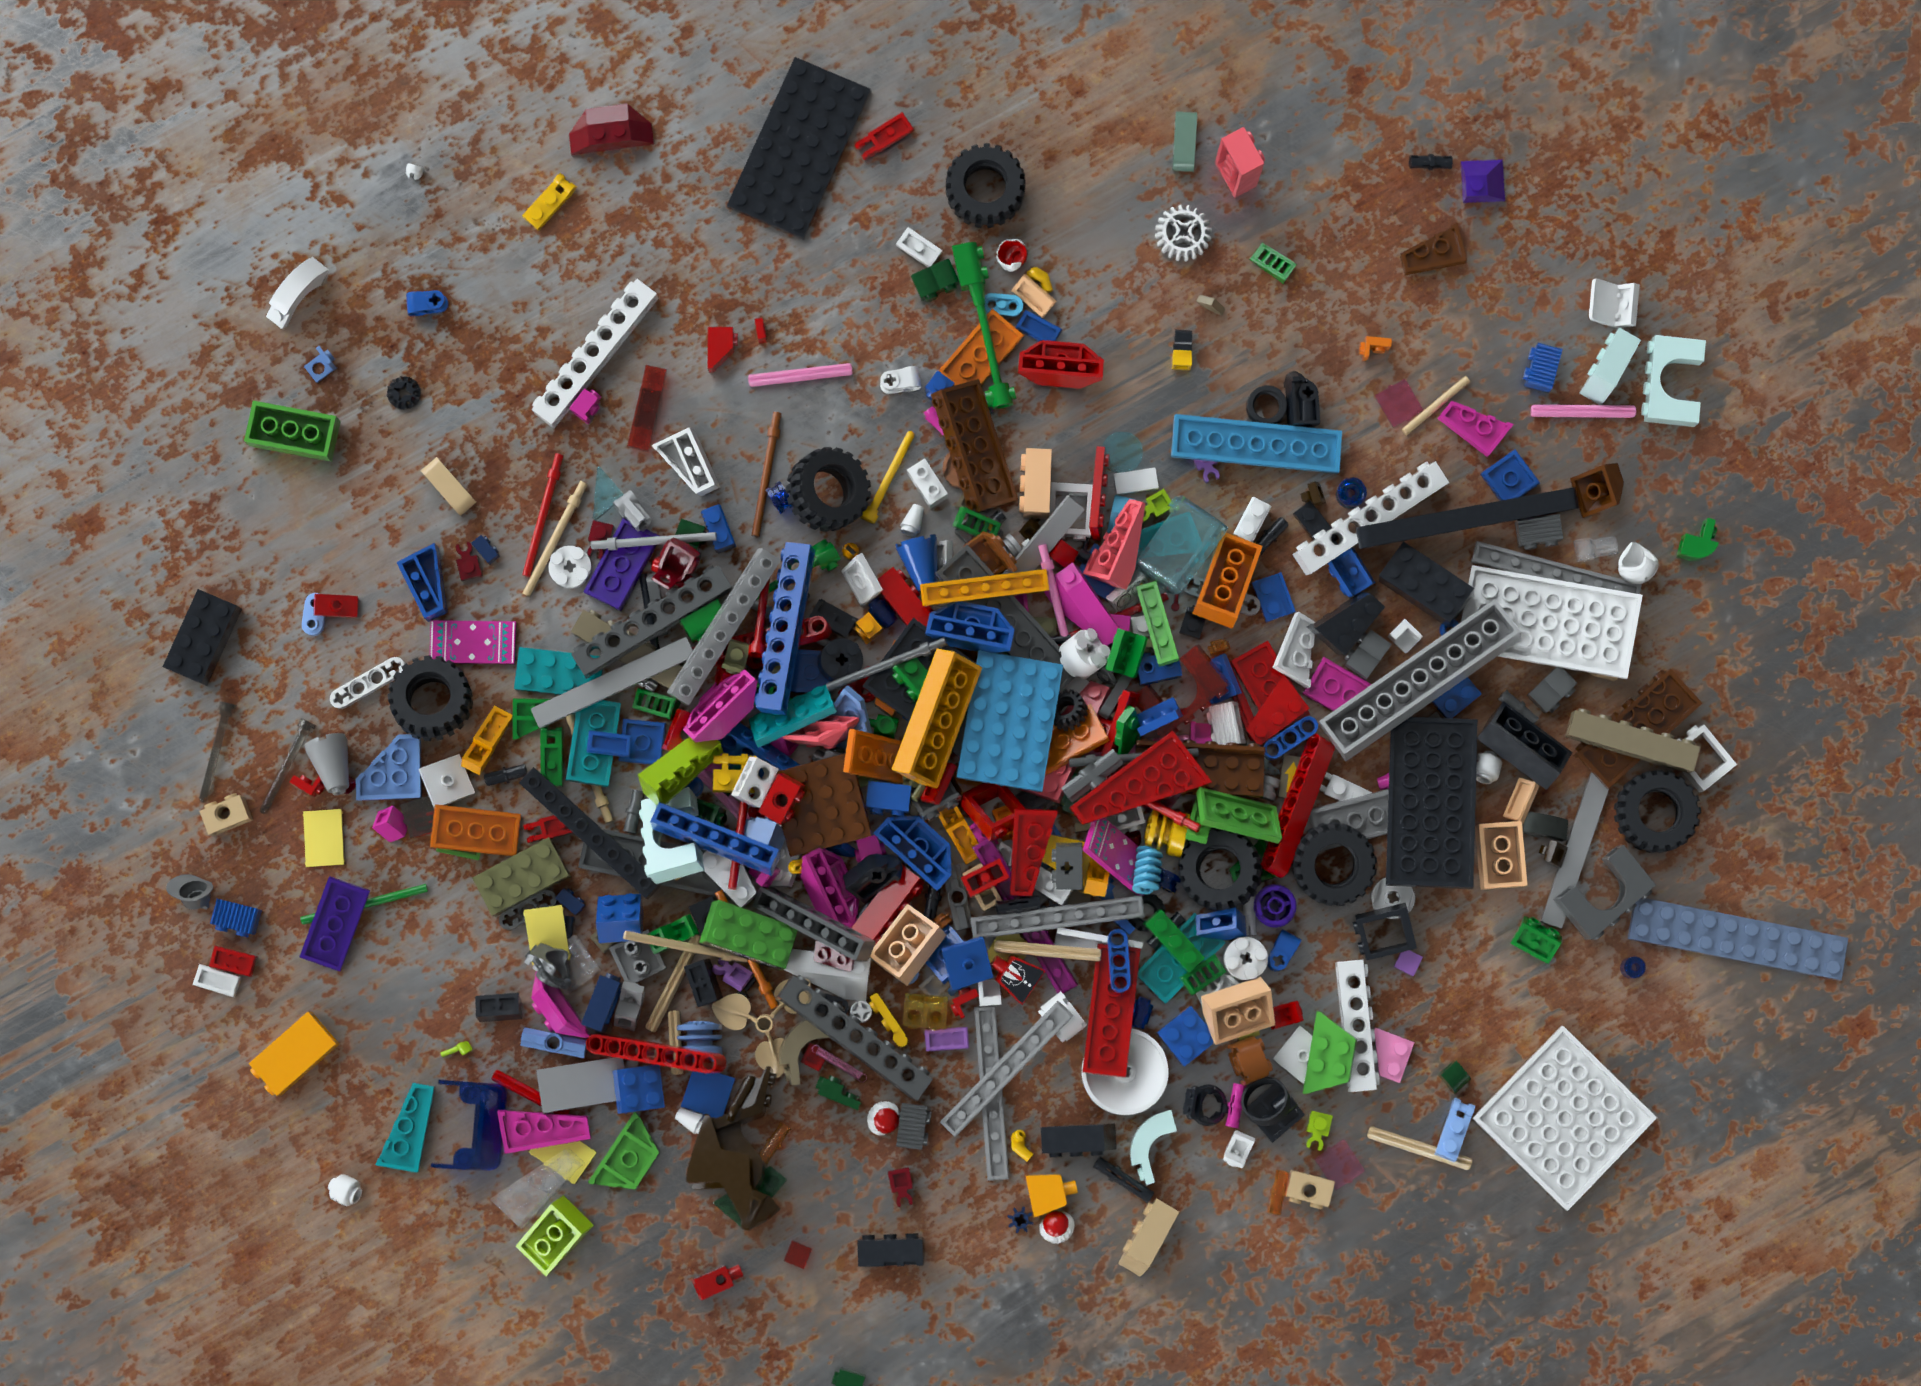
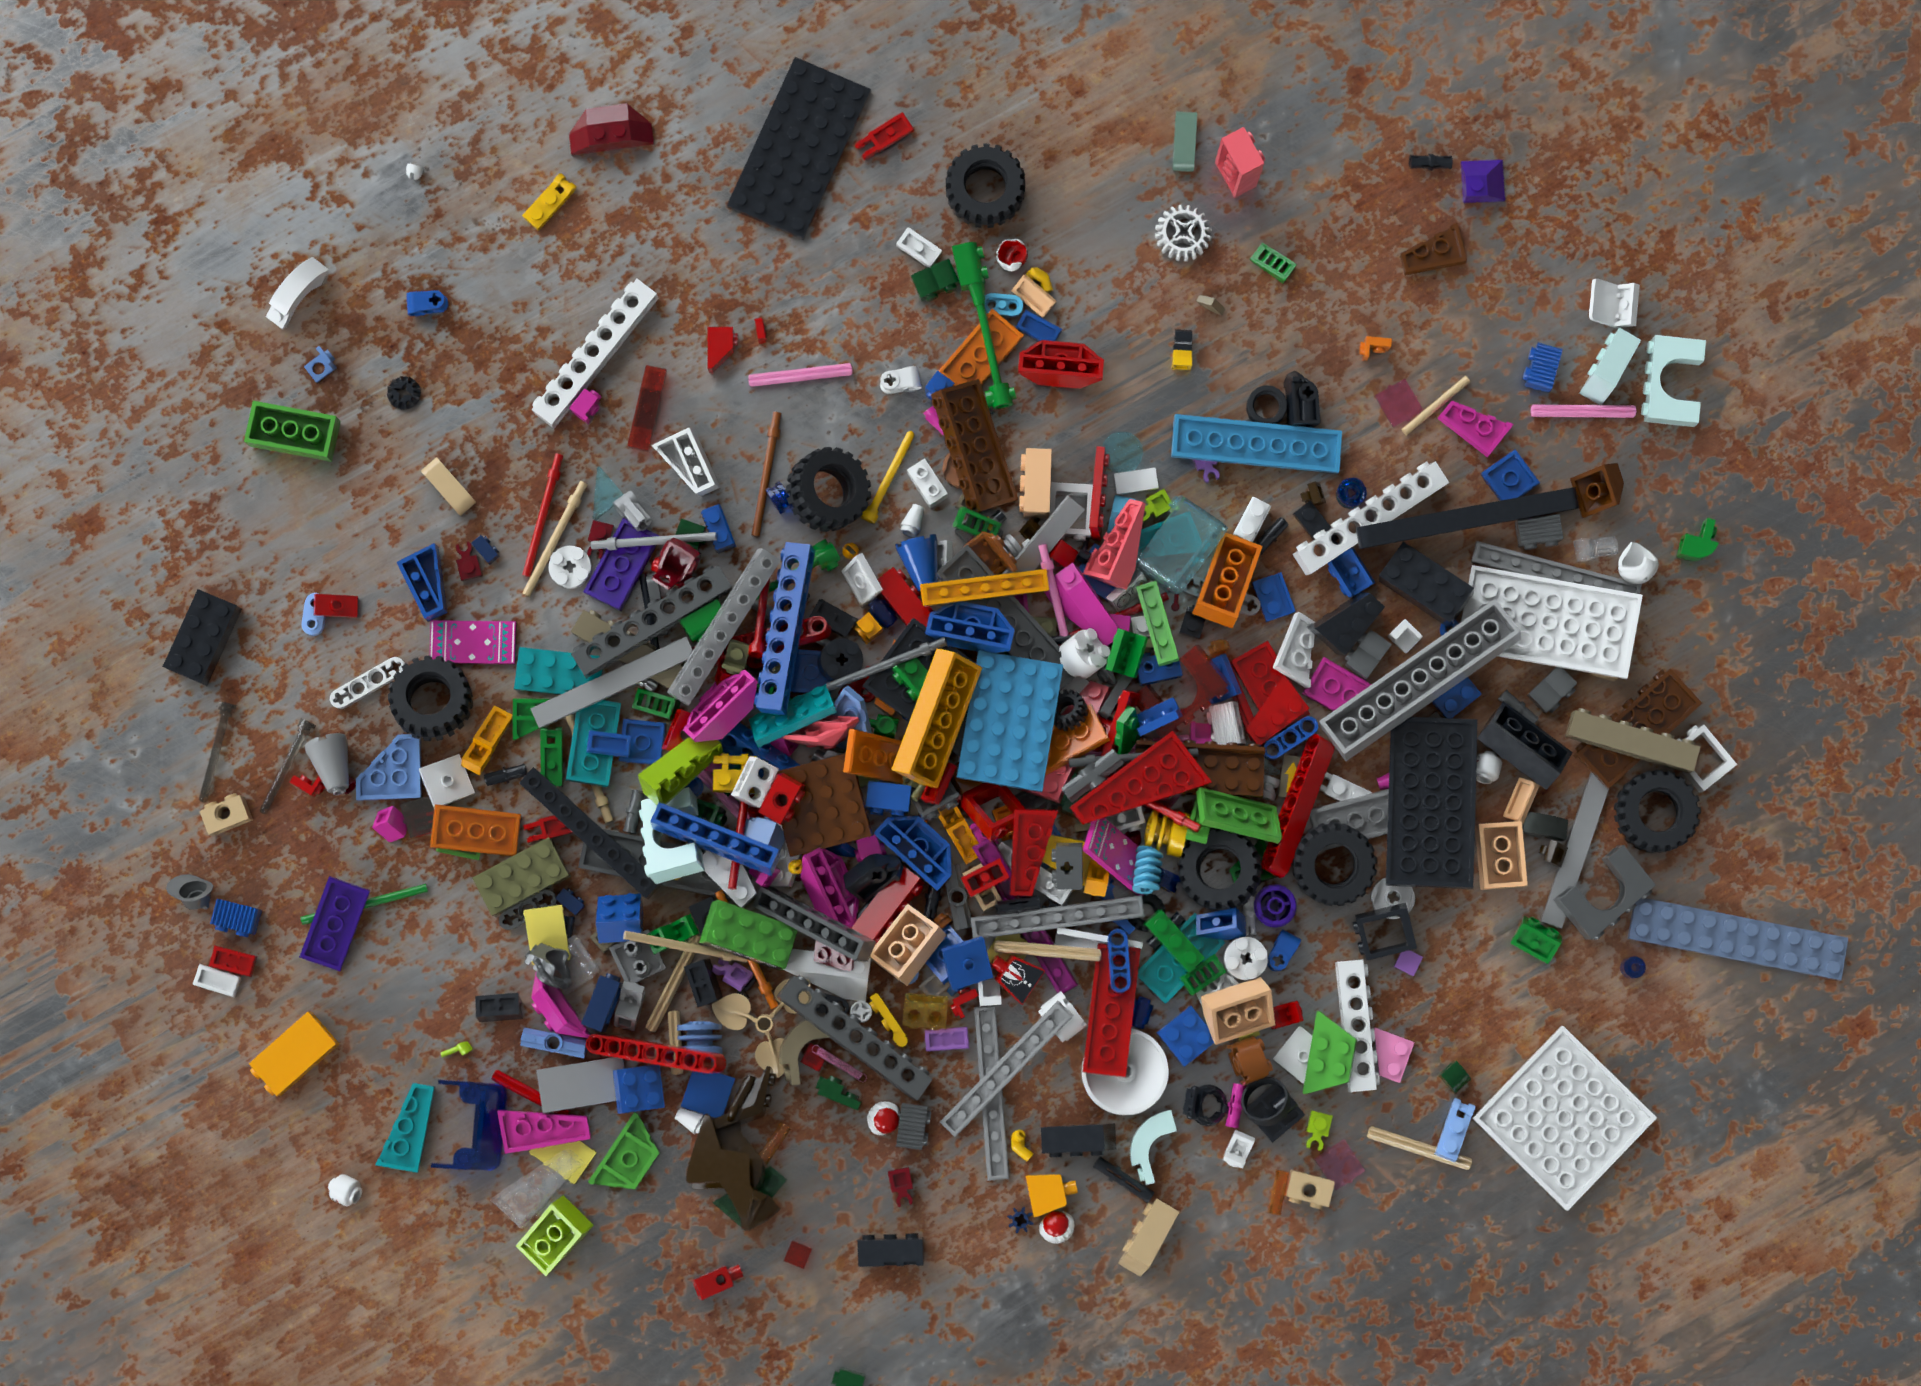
light yellow piece [303,809,345,867] -> none

